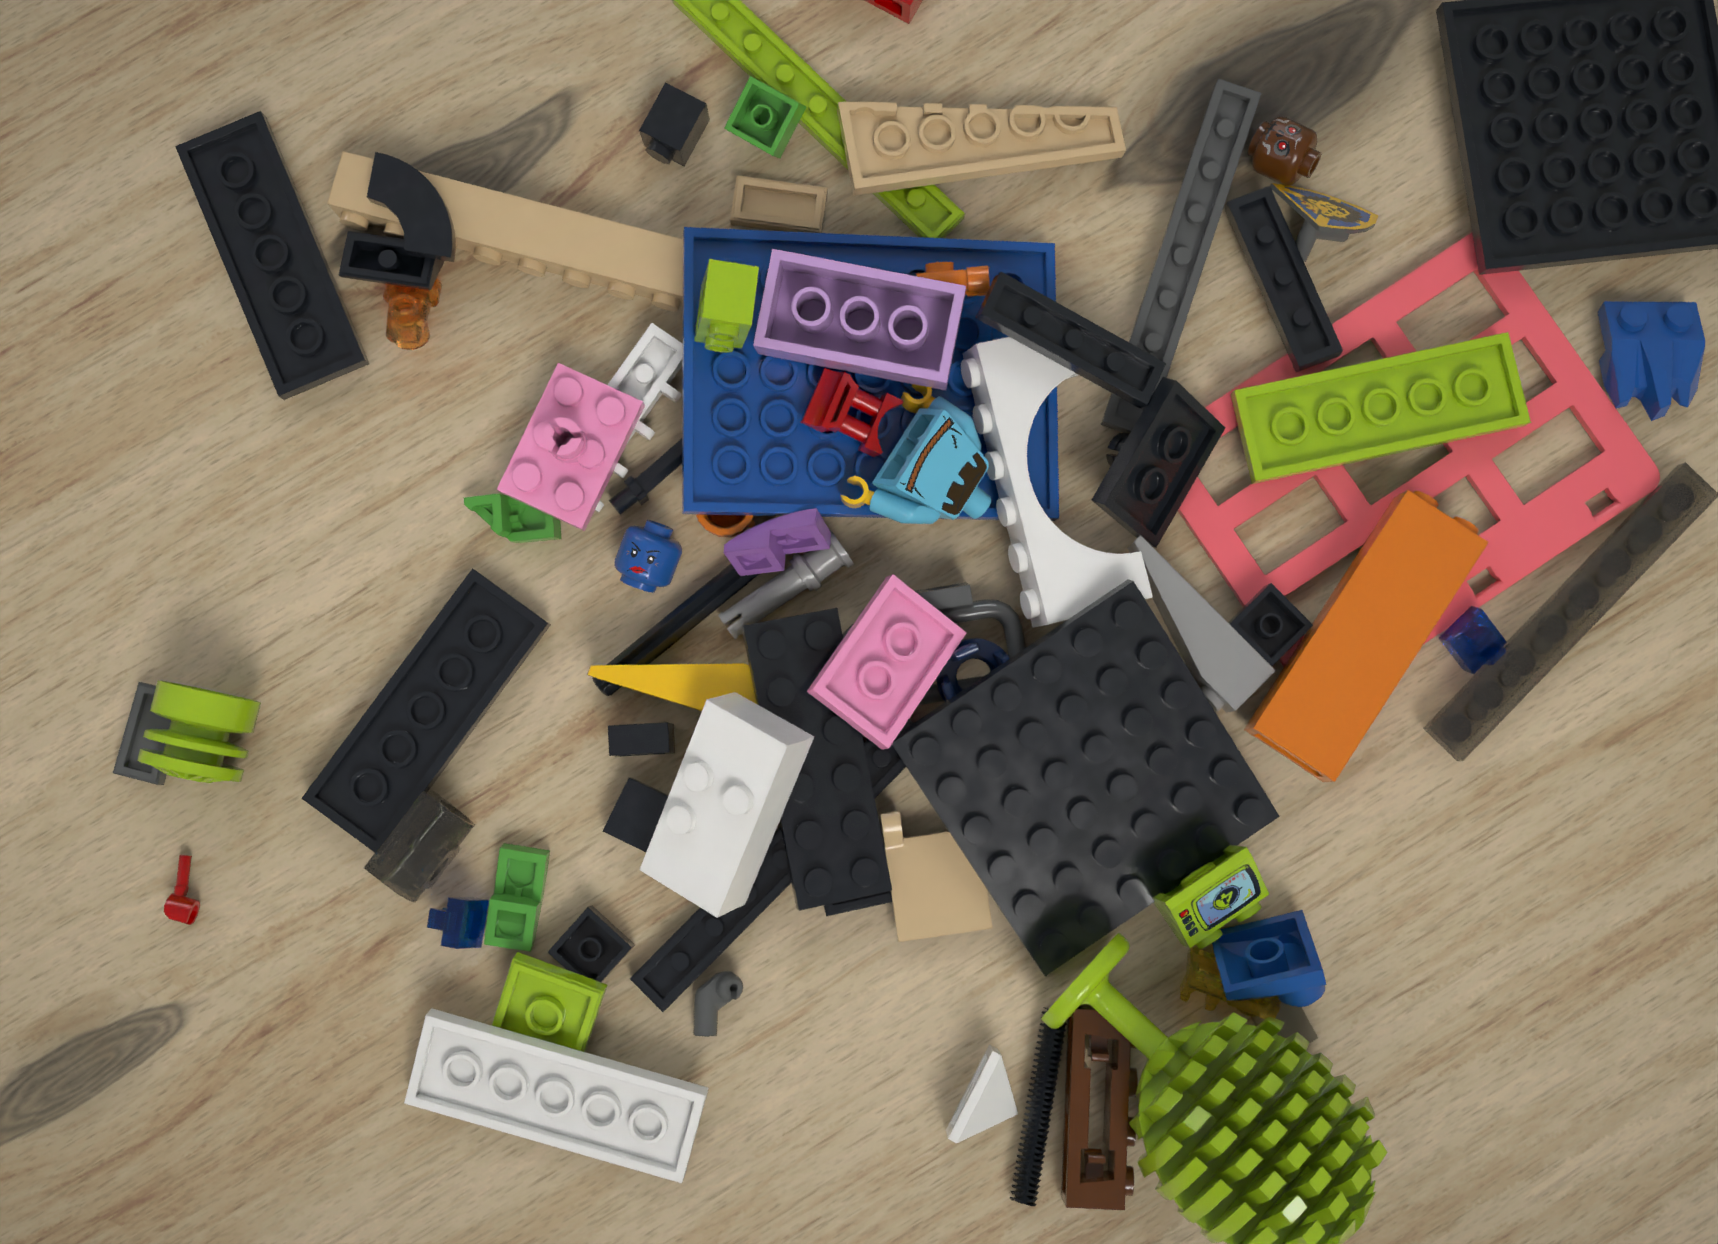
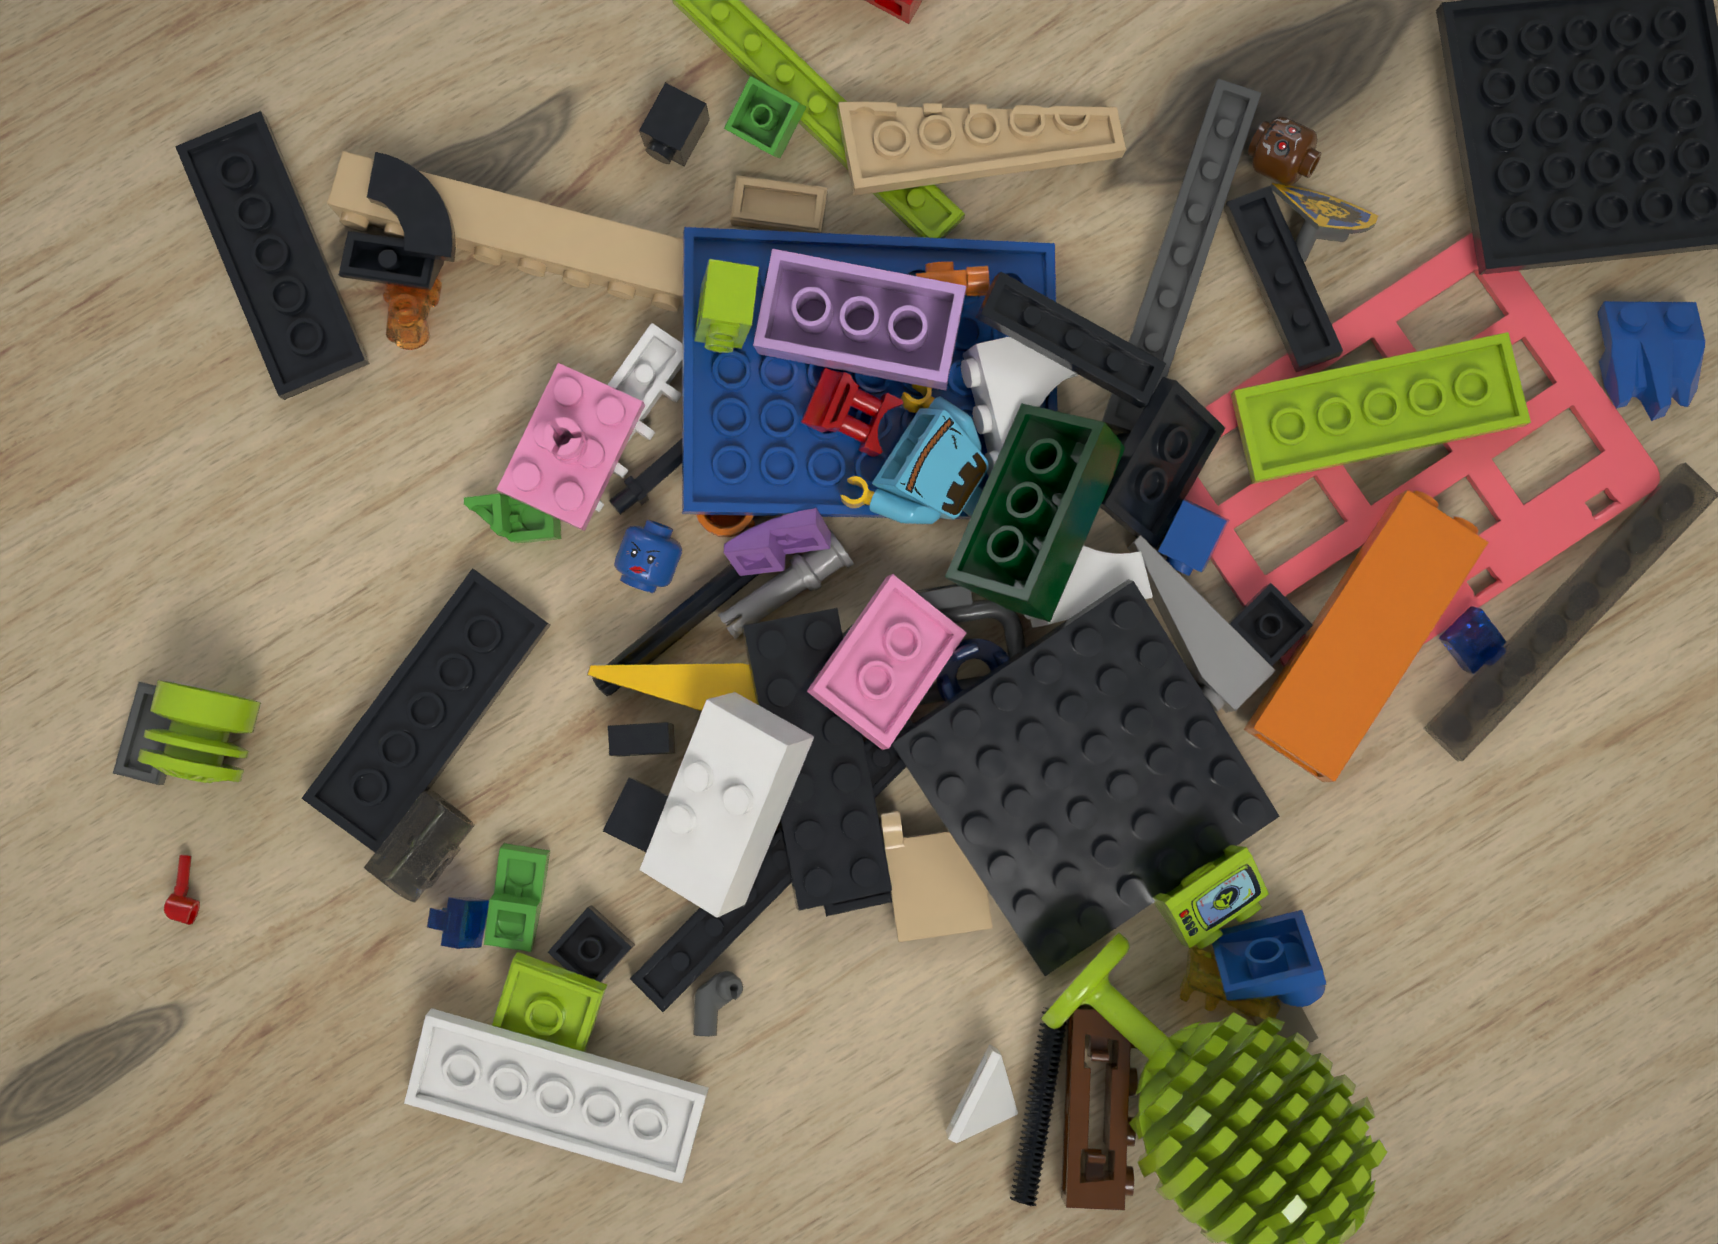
none -> dark green slope [945,403,1125,622]
none -> blue brick [1158,500,1229,576]

